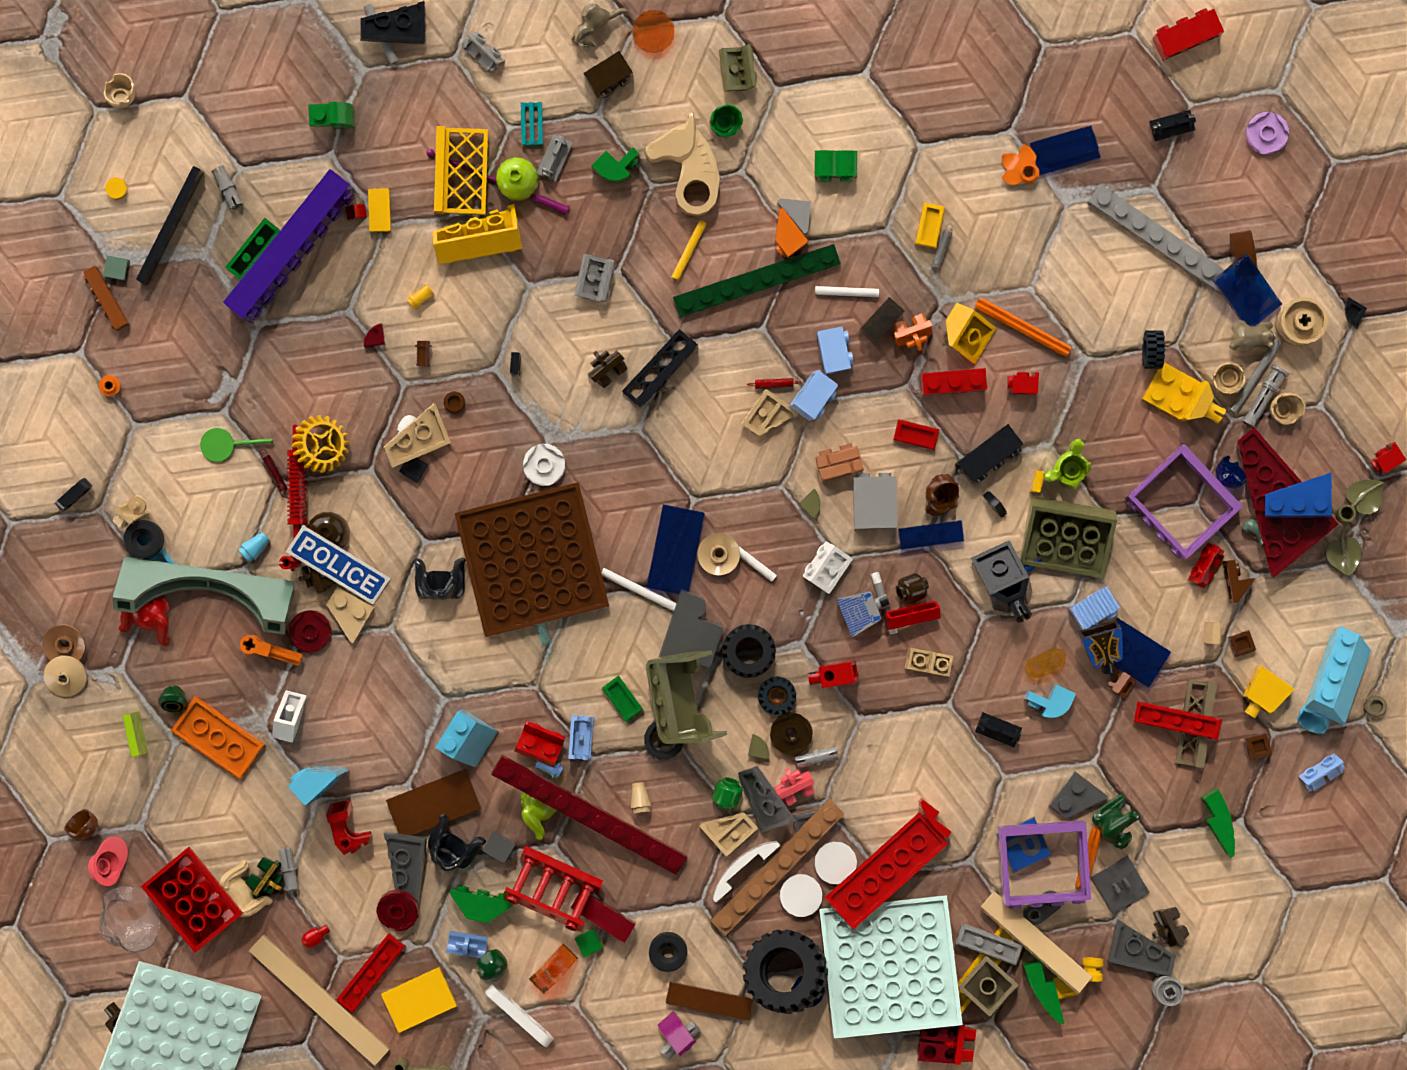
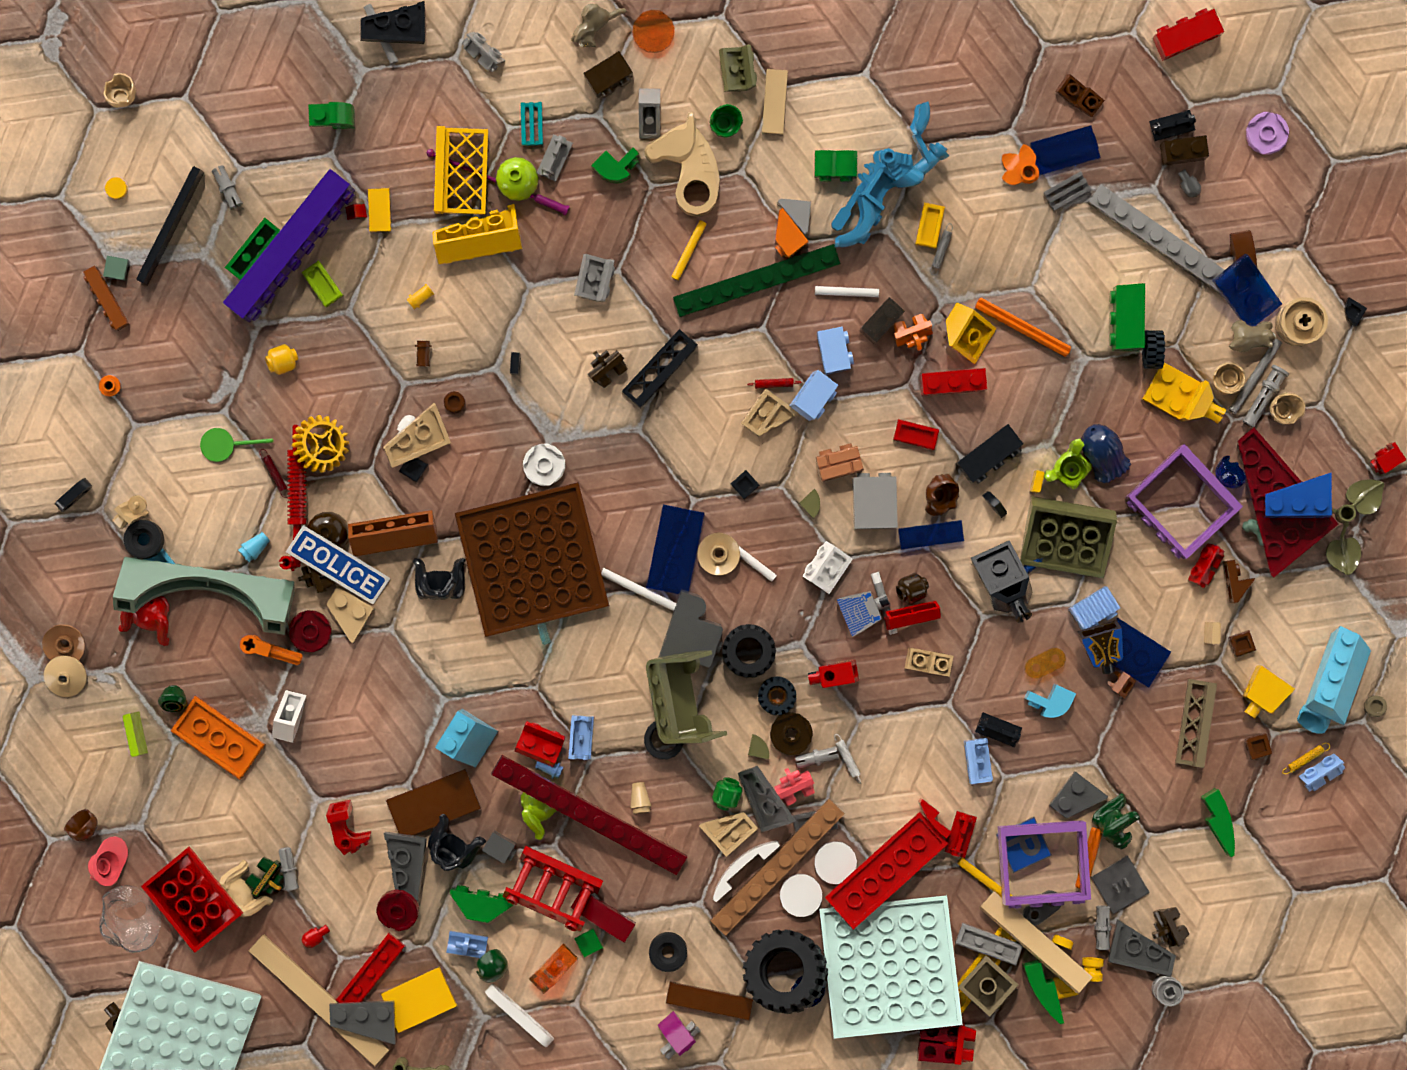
medium azure slope [287,766,349,806] -> none
dark red tile [364,323,386,348] -> none
green tile [602,675,644,722] -> none
red brick [1007,372,1039,395] -> none
red tile [1133,701,1223,740] -> none
none -> yellow head [265,344,298,375]
none -> lime tile [301,260,344,308]
none -> dark grey wing [329,1000,396,1045]
none -> dark orange brick [348,510,438,556]
none -> light grey slope [639,89,660,138]
none -> black tile [730,470,760,500]
none -> tan tile [762,69,788,135]
none -> dark azure piece [831,101,949,247]
none -> white piece [834,734,861,784]
none -> red hinge [944,811,977,858]
none -> yellow bar [957,857,1013,897]
none -> light blue hinge [964,738,993,784]
none -> flat silver tile [1044,171,1092,211]
none -> yellow tile [1052,934,1074,950]
none -> reddish brown slope [1055,74,1105,117]
none -> dark blue piece [1081,424,1131,483]
none -> light grey pin [1094,905,1112,950]
none -> green slope [1109,283,1145,352]
none -> dark brown brick [1160,135,1209,166]
none -> dark grey cylinder [1178,169,1201,198]
none -> yellow piece [1282,743,1330,774]

